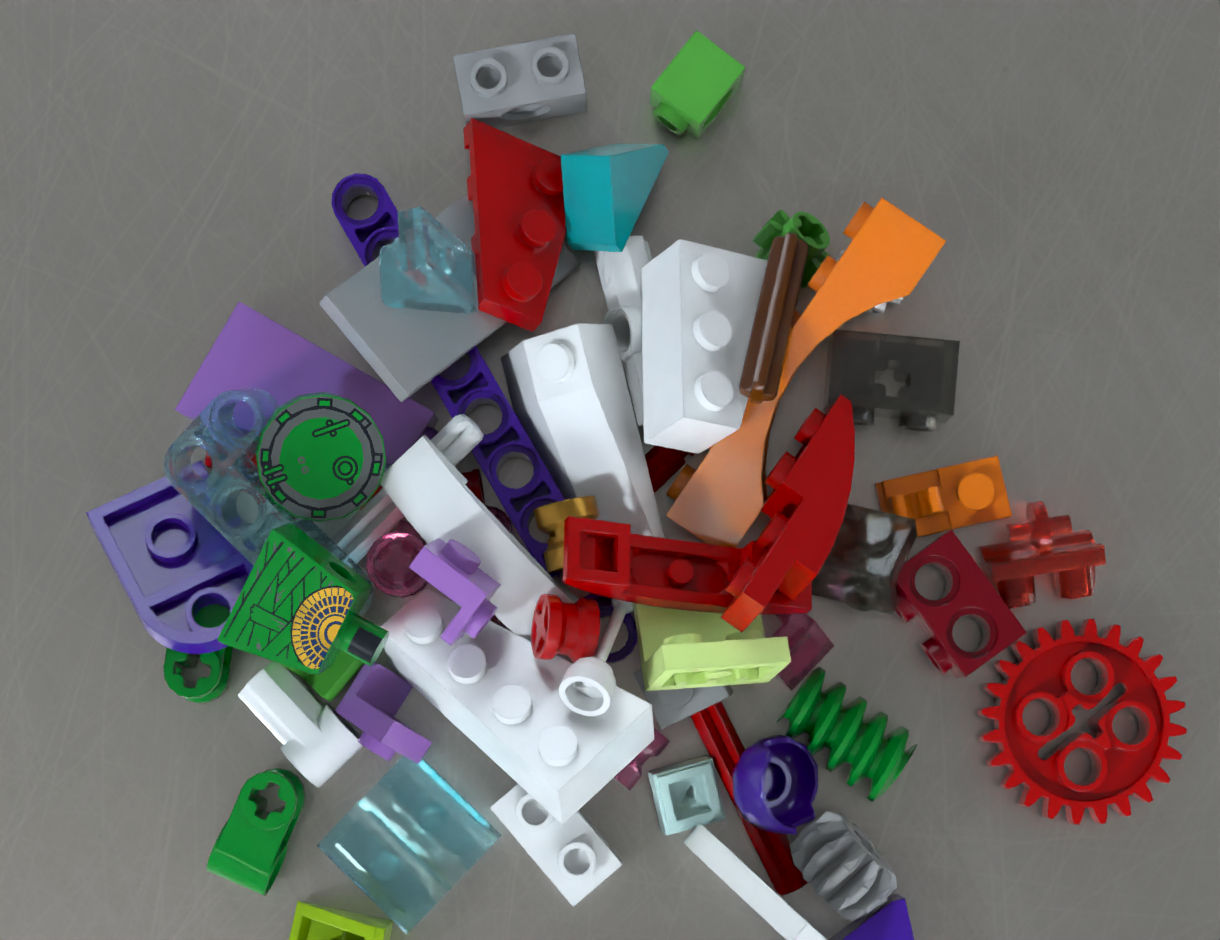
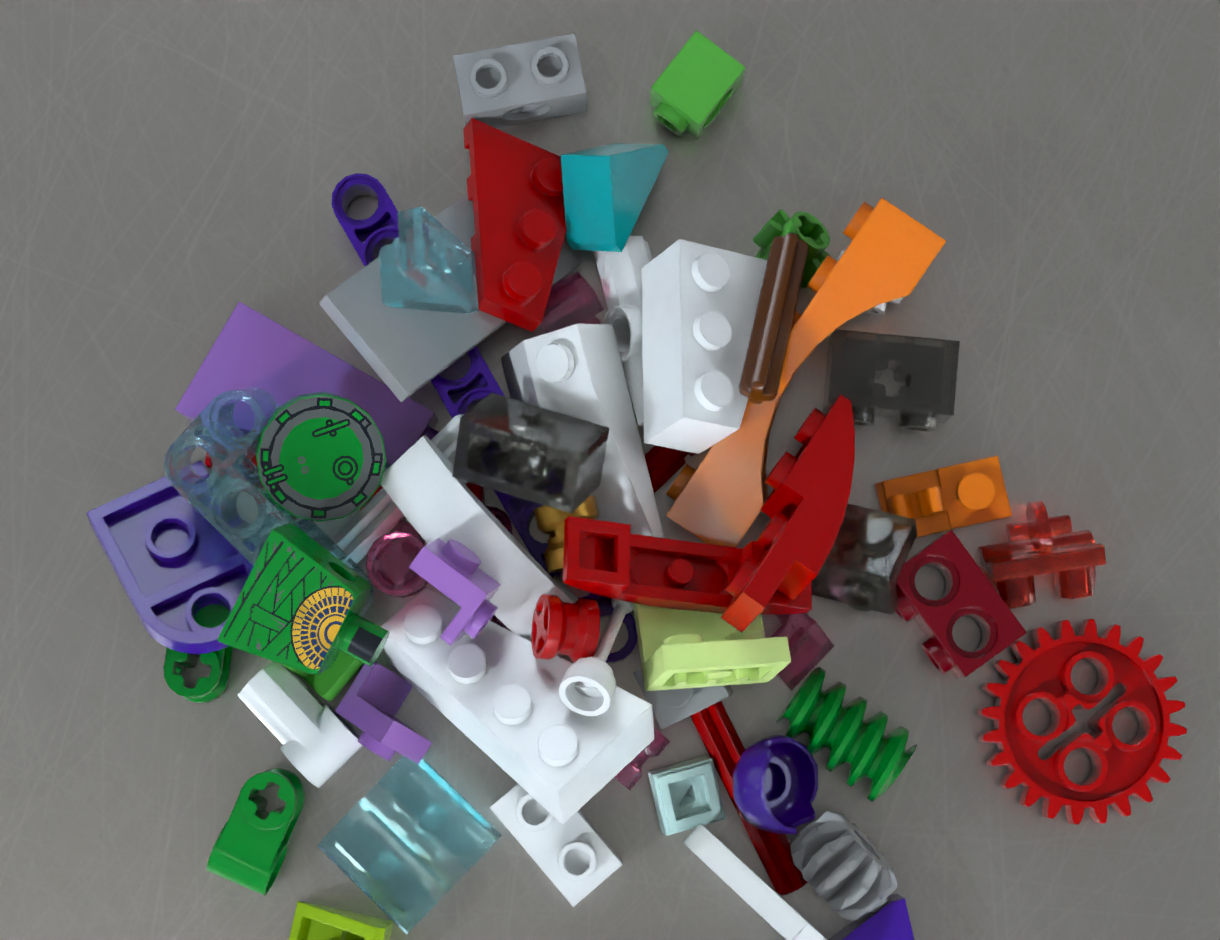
none -> clear smoke brick [452,393,609,513]
none -> clear pink tile [539,272,604,334]

